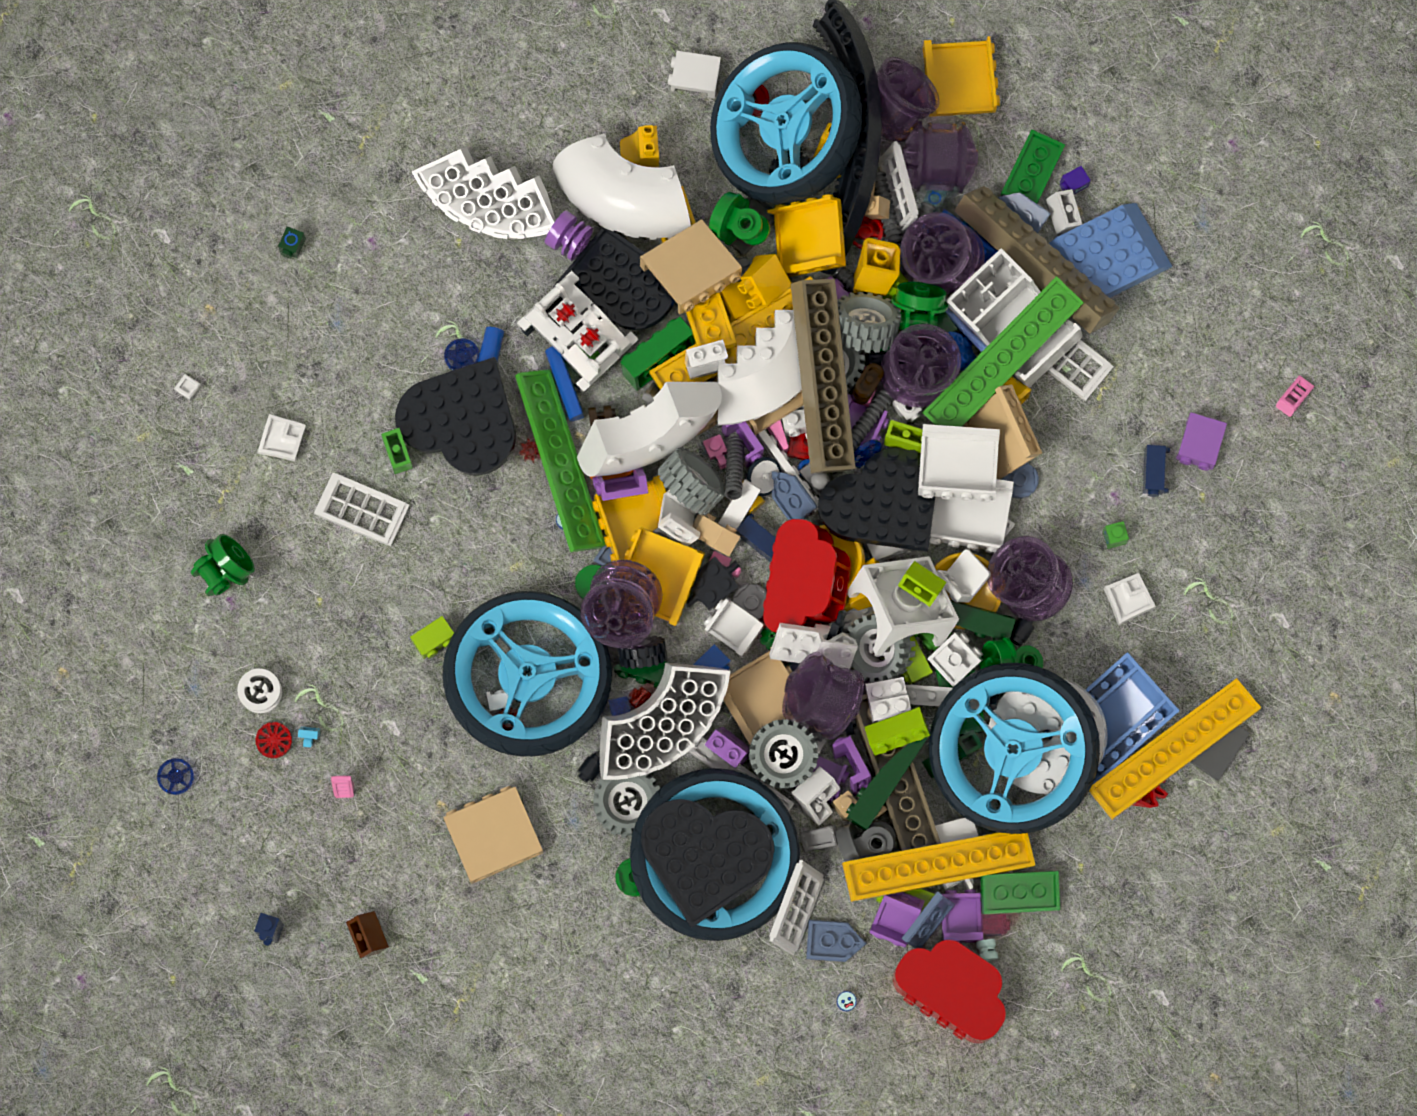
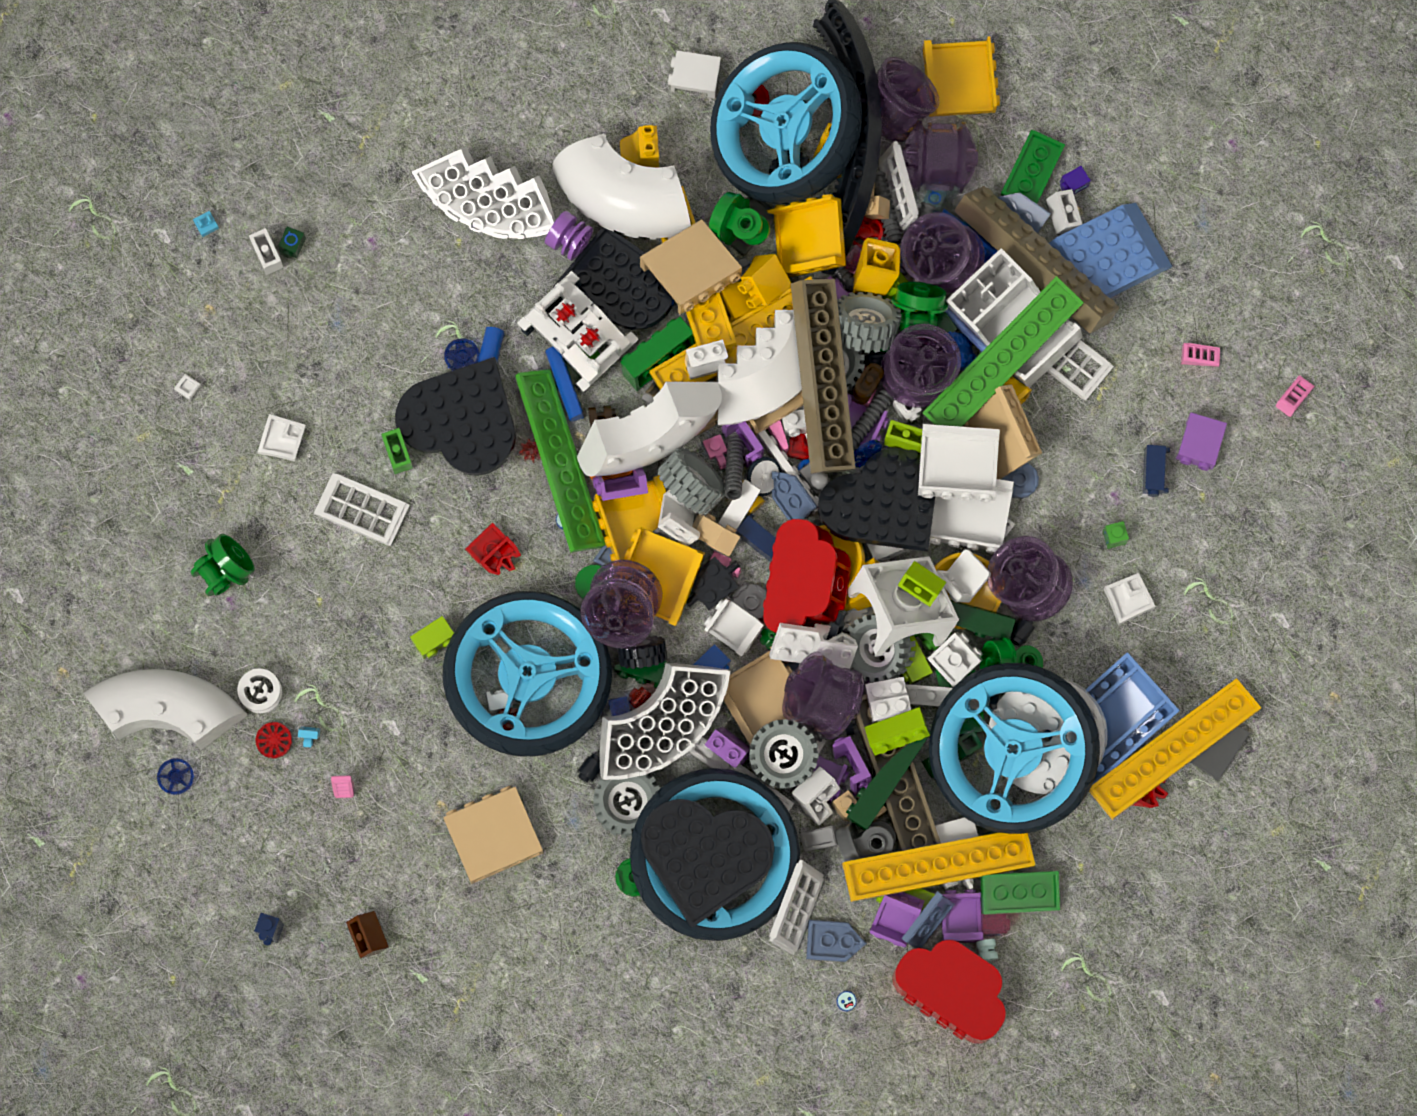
none -> white brick [83,669,248,750]
none -> medium azure tile [193,211,219,237]
none -> white brick [249,228,283,275]
none -> red plate [465,522,521,575]
none -> clear pink brick [845,245,862,274]
none -> bright pink slope [1181,343,1220,367]

